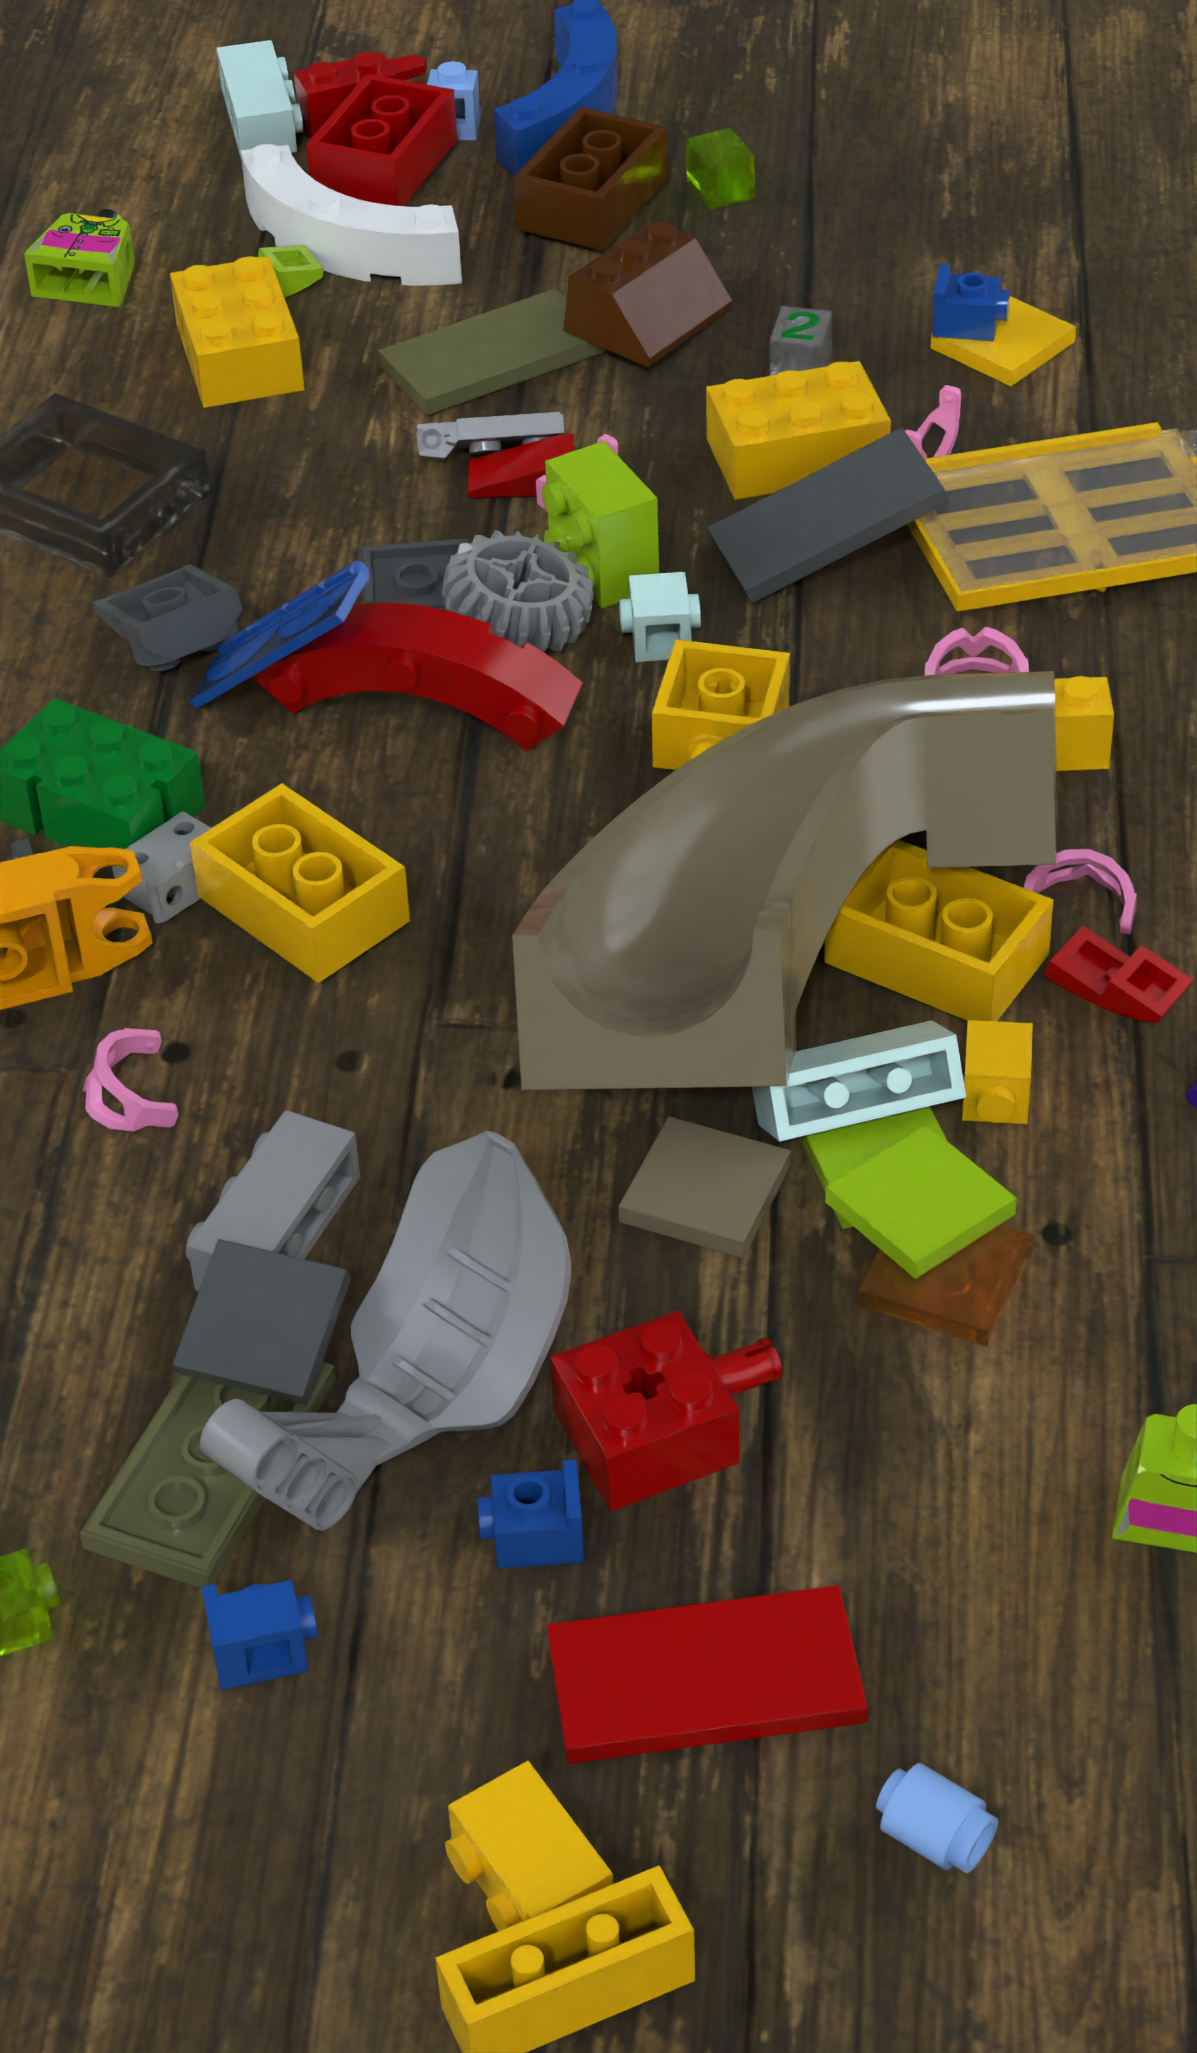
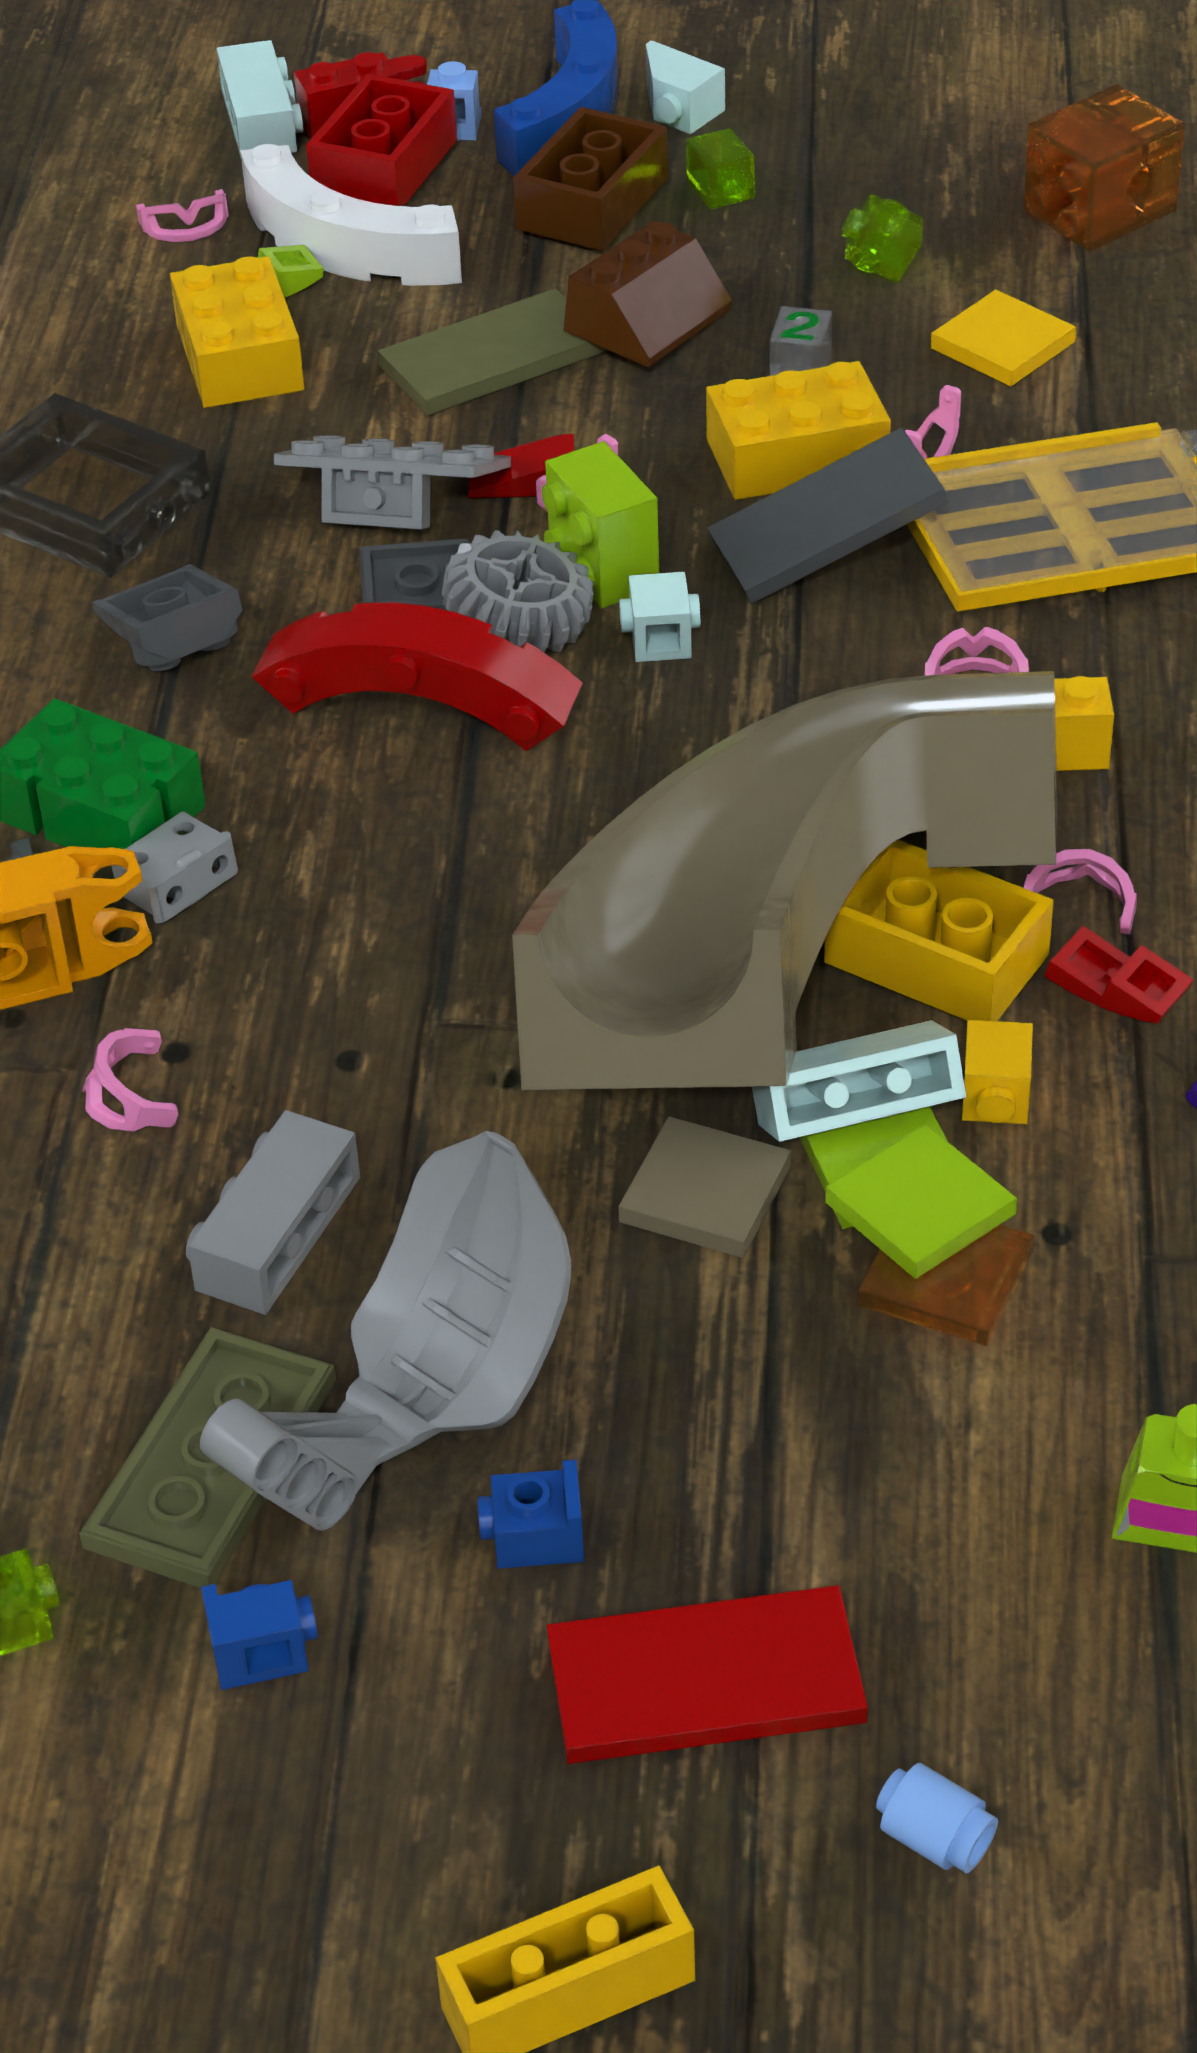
lime torso [24,209,135,307] -> none
dark grey tile [172,1239,351,1405] -> none
blue windscreen [189,561,370,709] -> none
yellow brick [190,783,410,983] -> none
light grey hinge [417,412,565,461] -> none
yellow brick [445,1760,613,1931] -> none
red brick [550,1310,783,1512] -> none
yellow brick [652,639,790,770] -> none
blue brick [932,264,1010,341] -> none
none -> bright pink helmet [136,189,229,242]
none -> light grey bracket [274,435,511,529]
none -> light aqua slope [646,40,725,134]
none -> clear neon green brick [842,193,923,283]
none -> clear orange brick [1023,84,1185,252]

